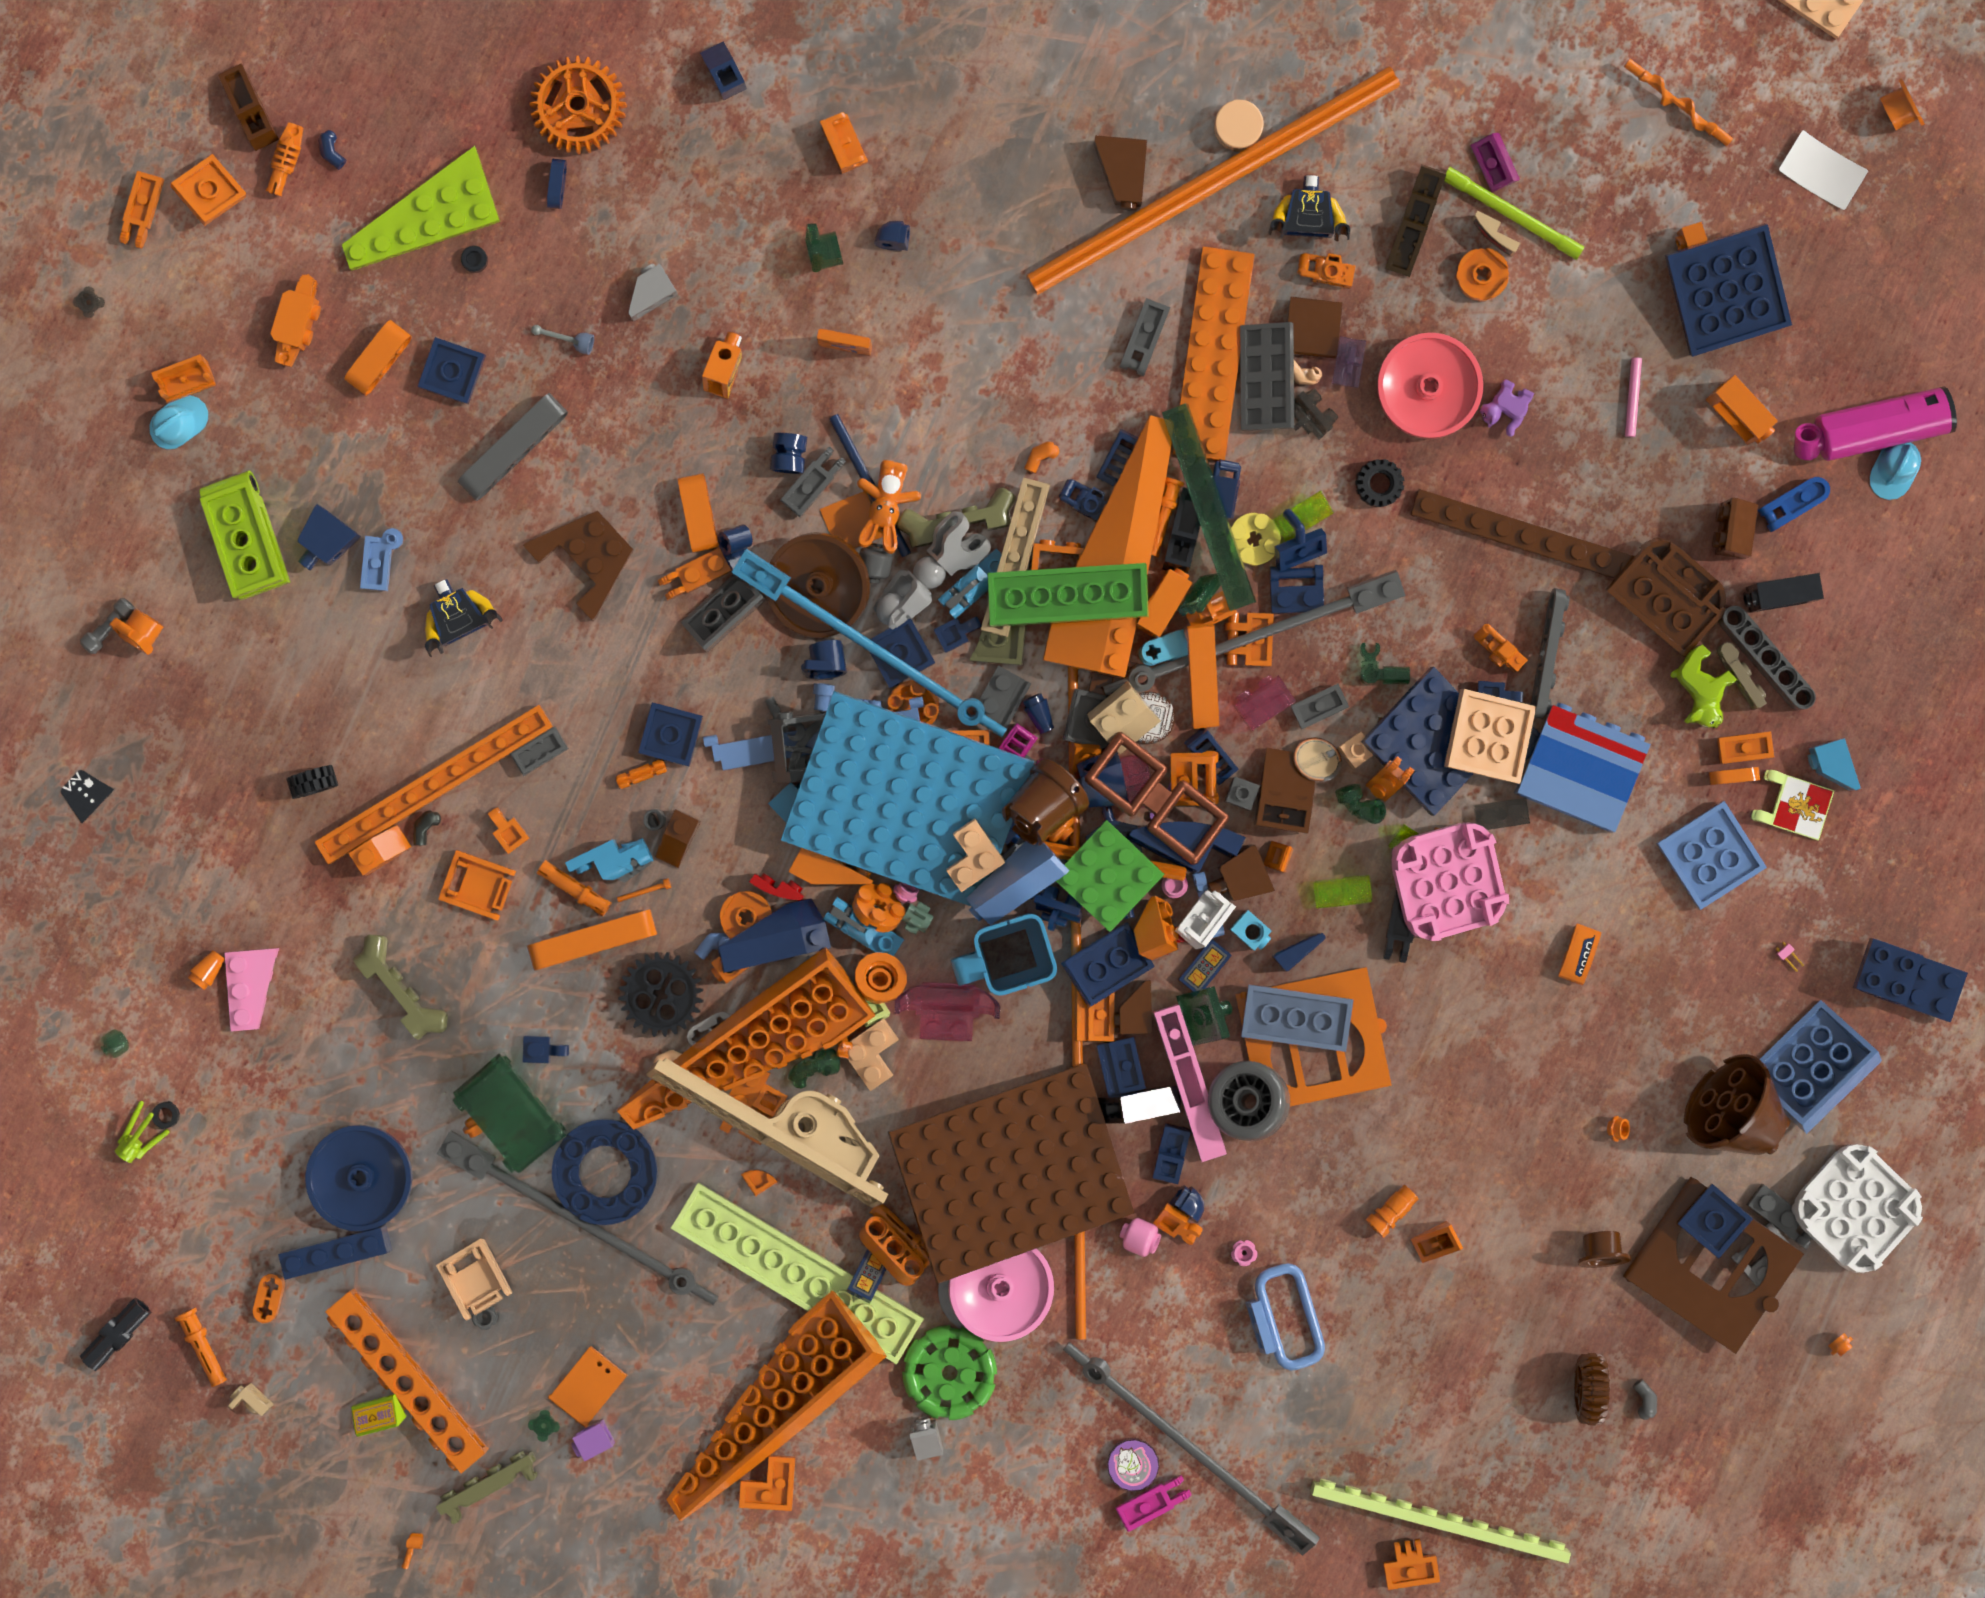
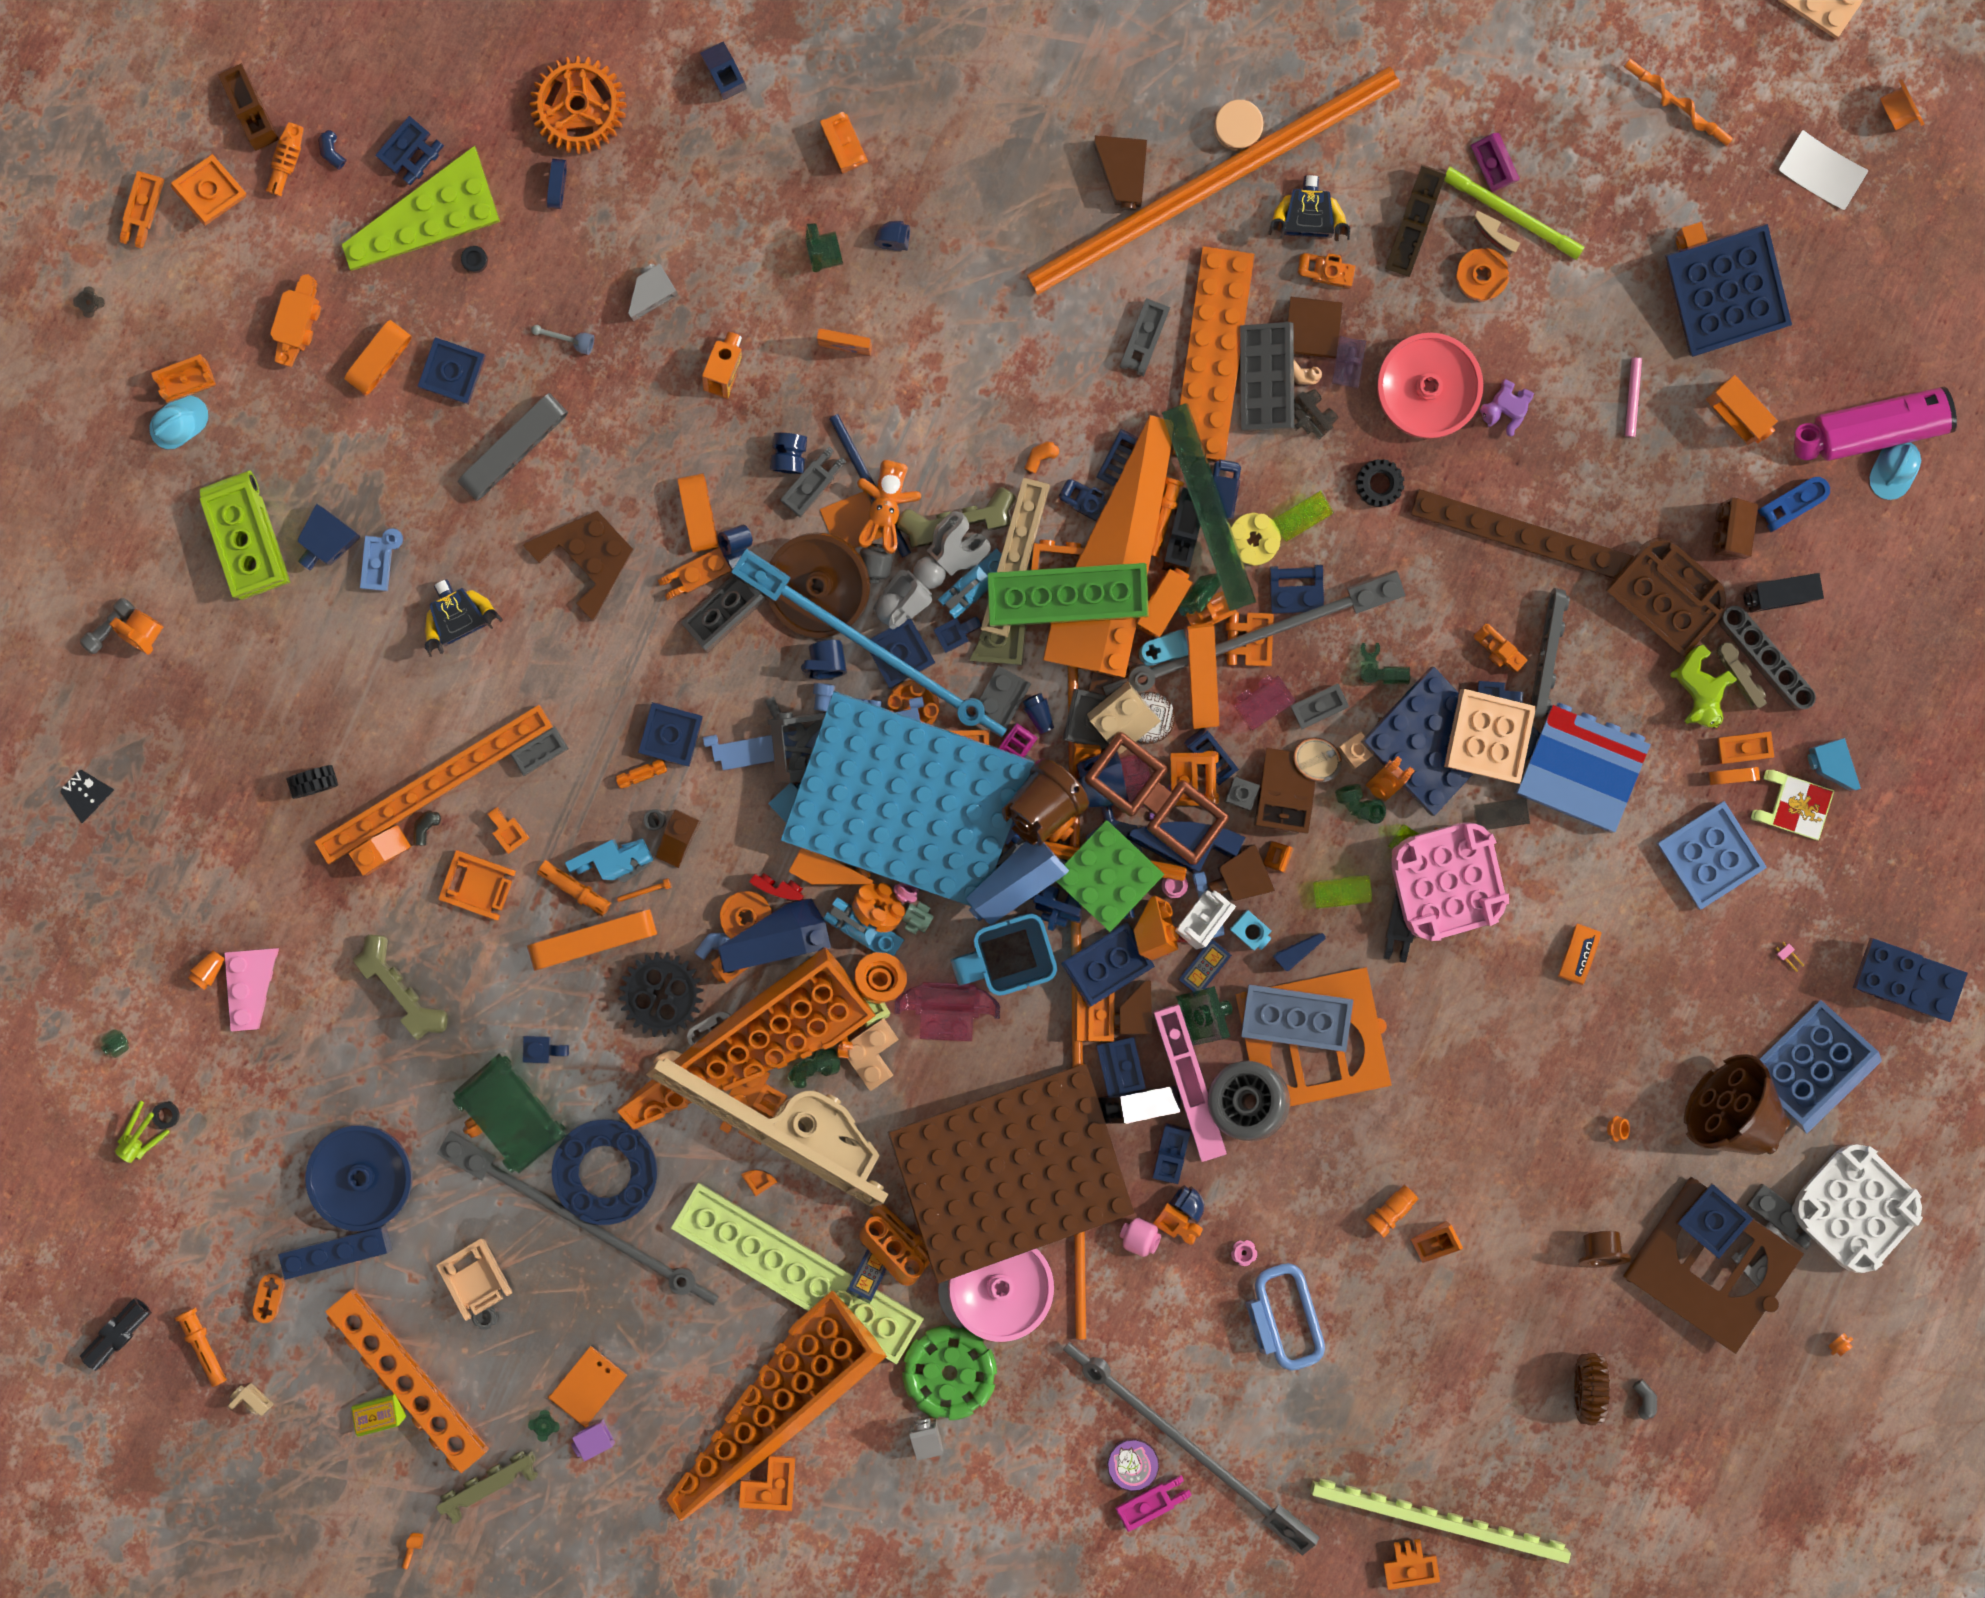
light nougat plate [946,818,1005,892] -> none
dark blue plate [1275,509,1327,571] -> none
none -> dark blue plate [375,116,444,185]

